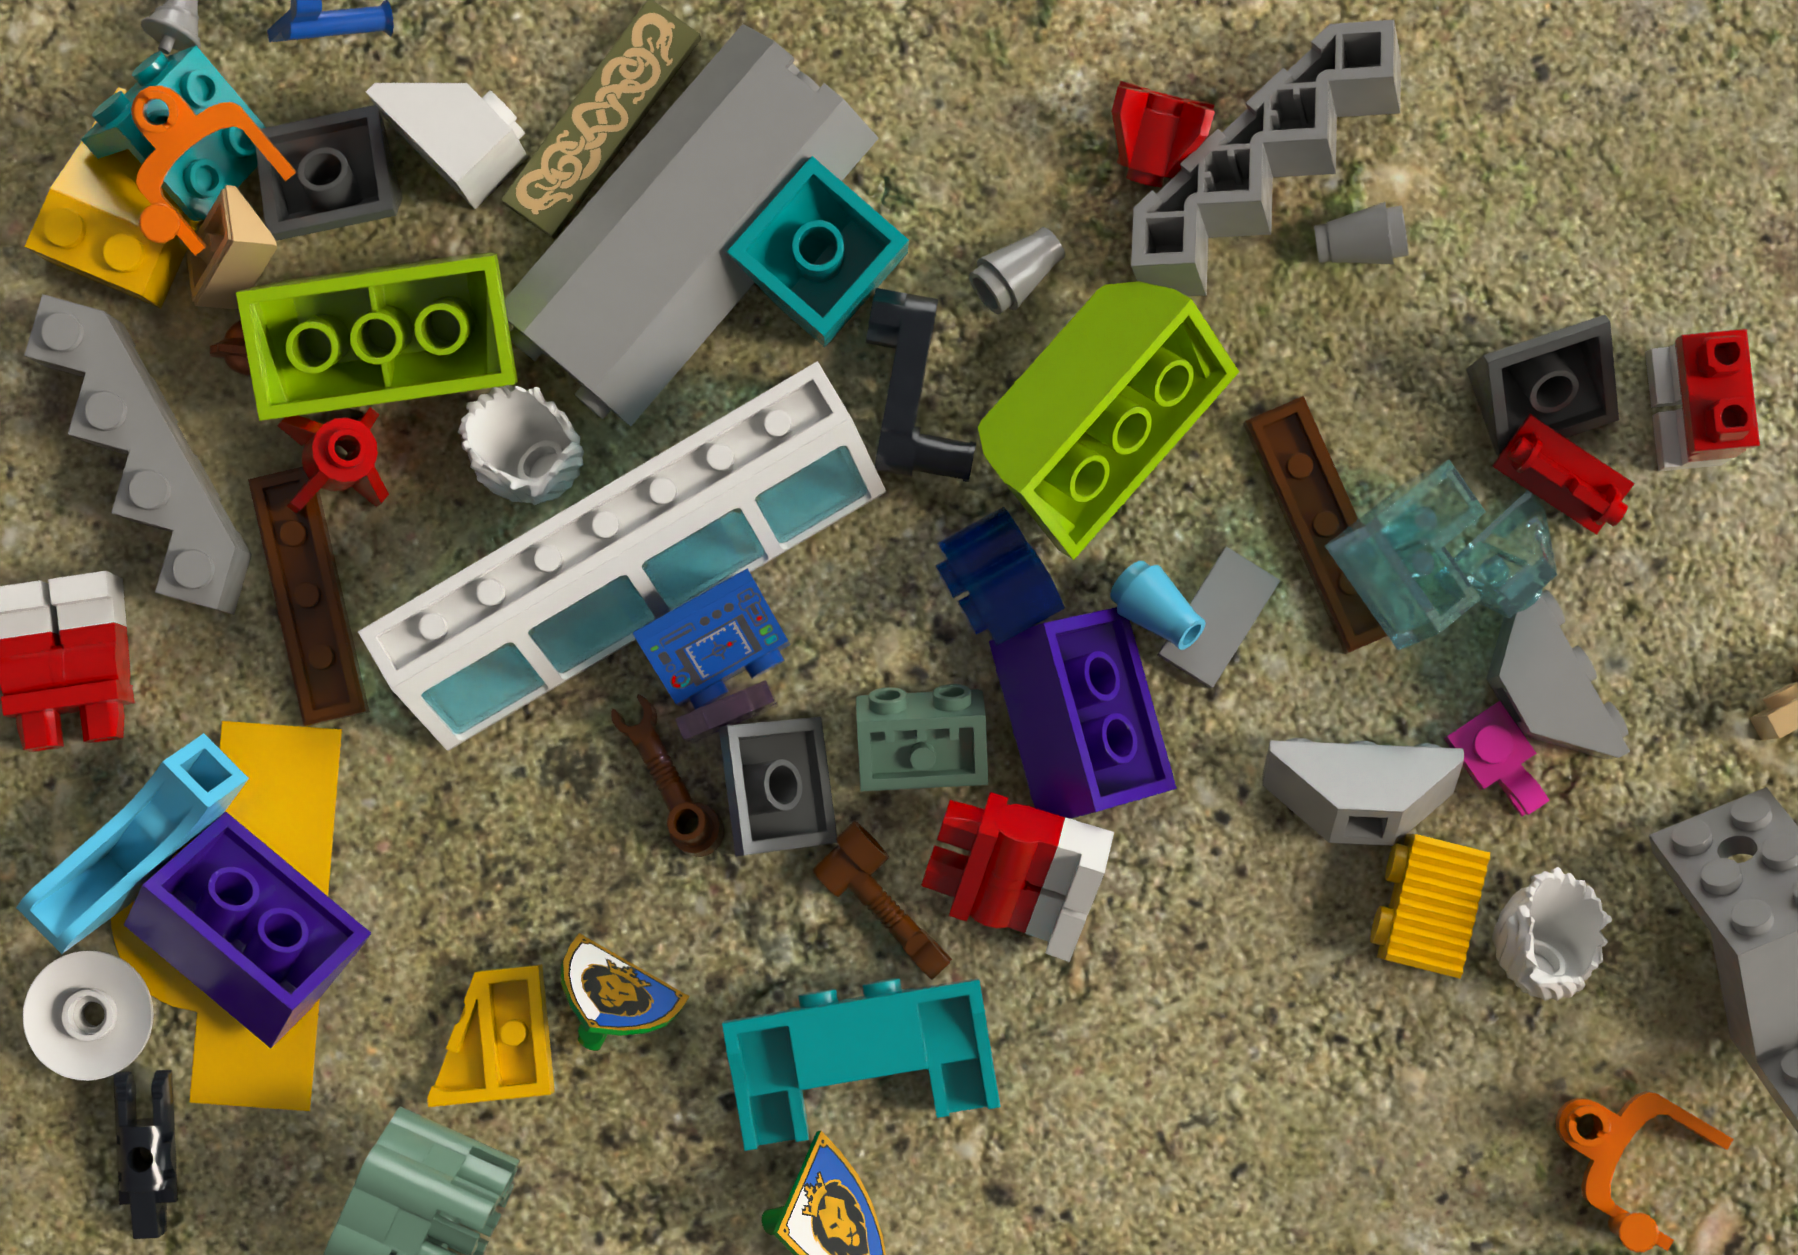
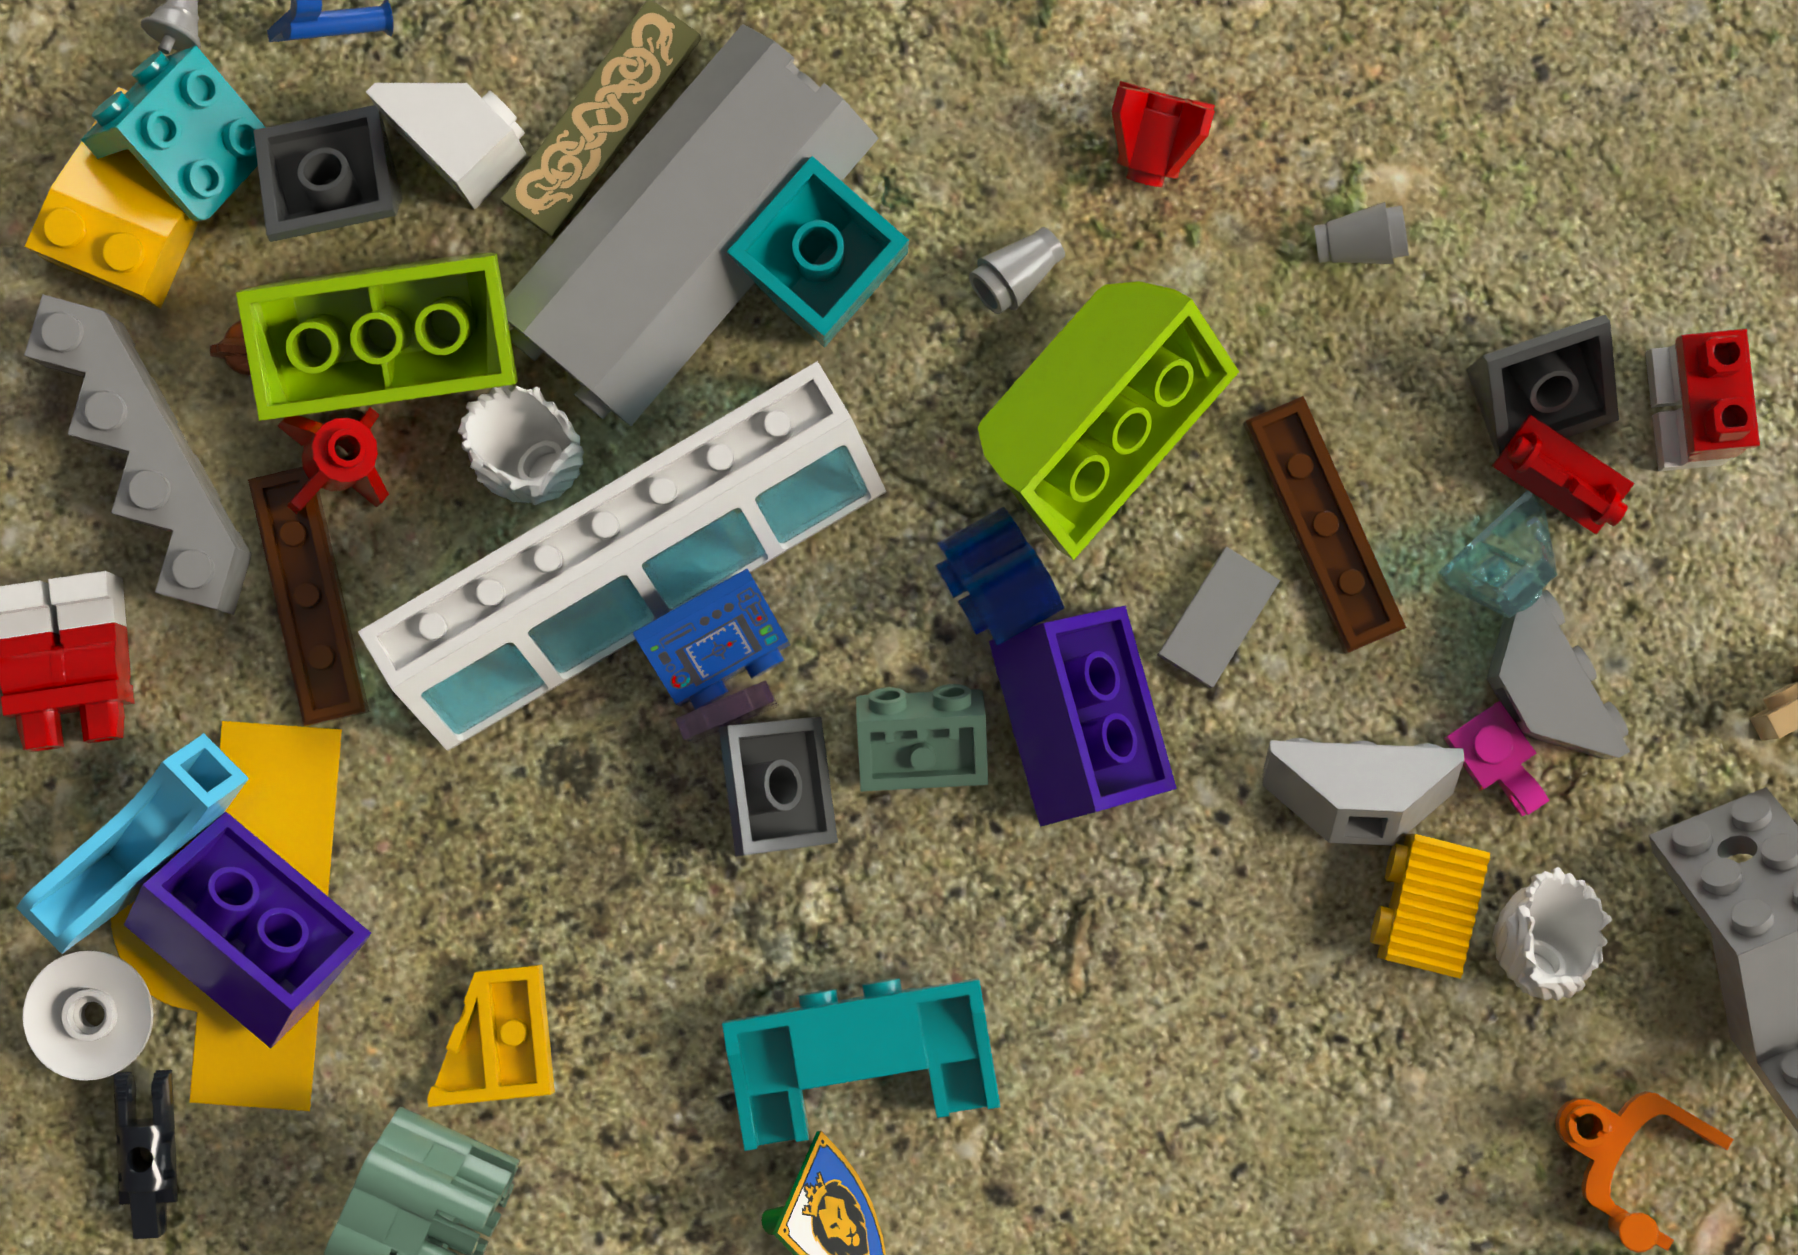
orange piece [131,85,297,256] -> none
tan slope [186,185,277,309] -> none
shield [561,933,690,1051] -> none
reddish brown brick [611,694,724,857] -> none
reddish brown brick [812,821,952,980] -> none
black beam [866,288,976,482] -> none
red hips [921,792,1114,962] -> none
medium azure cone [1110,561,1206,650] -> none
light grey brick [1131,20,1401,296] -> none
clear light blue brick [1325,459,1486,651] -> none

